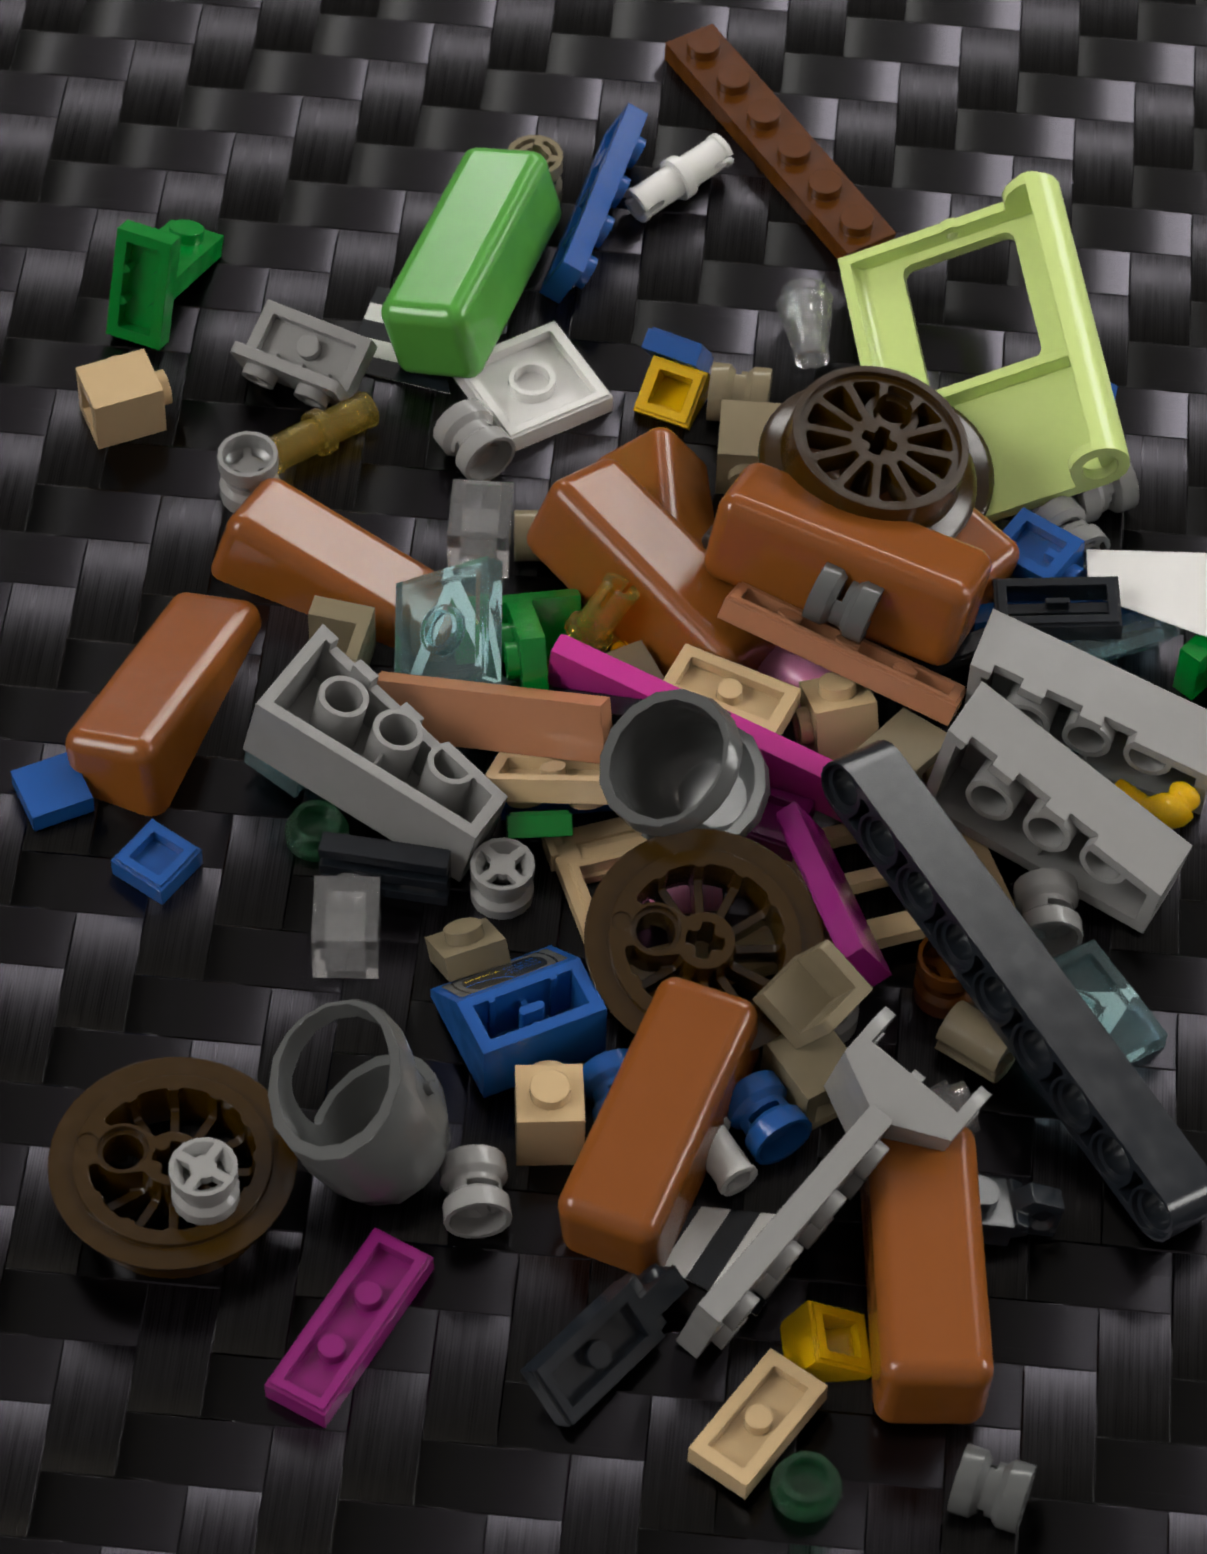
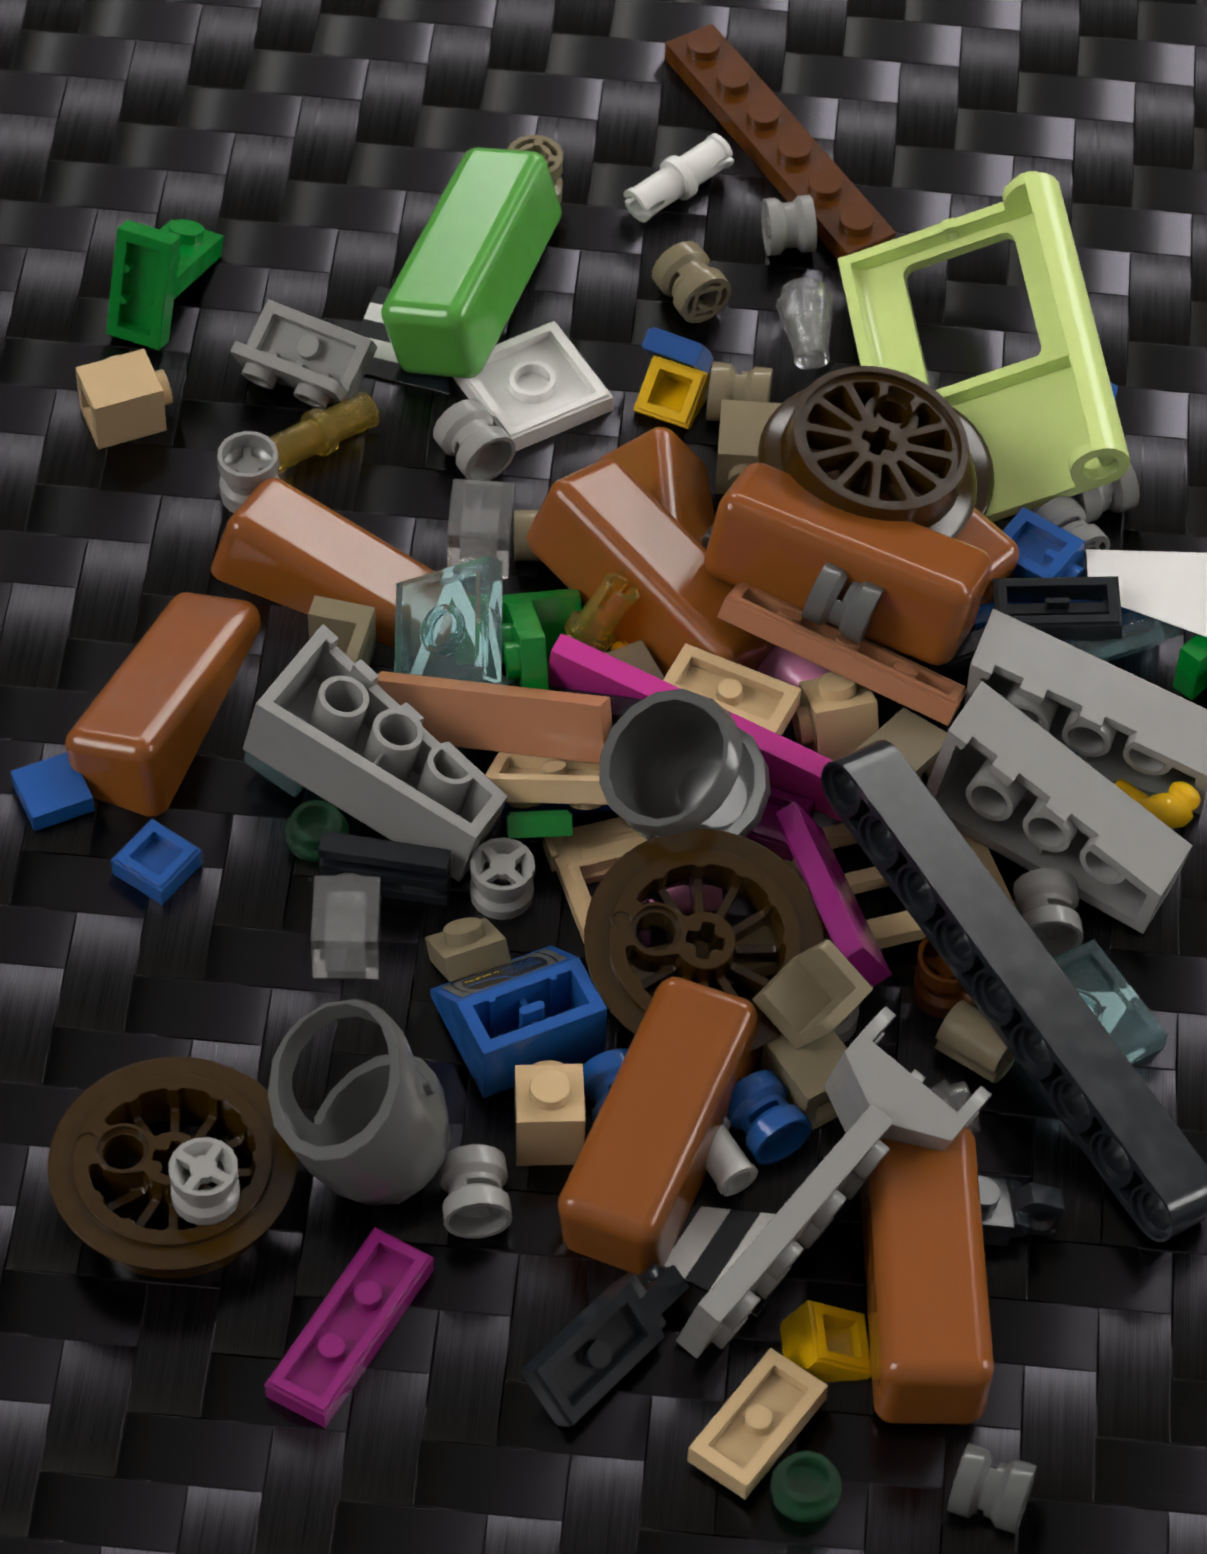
blue plate [539,103,648,304] -> none
none -> dark tan wheel [652,241,732,323]
none -> light grey wheel [761,195,817,256]

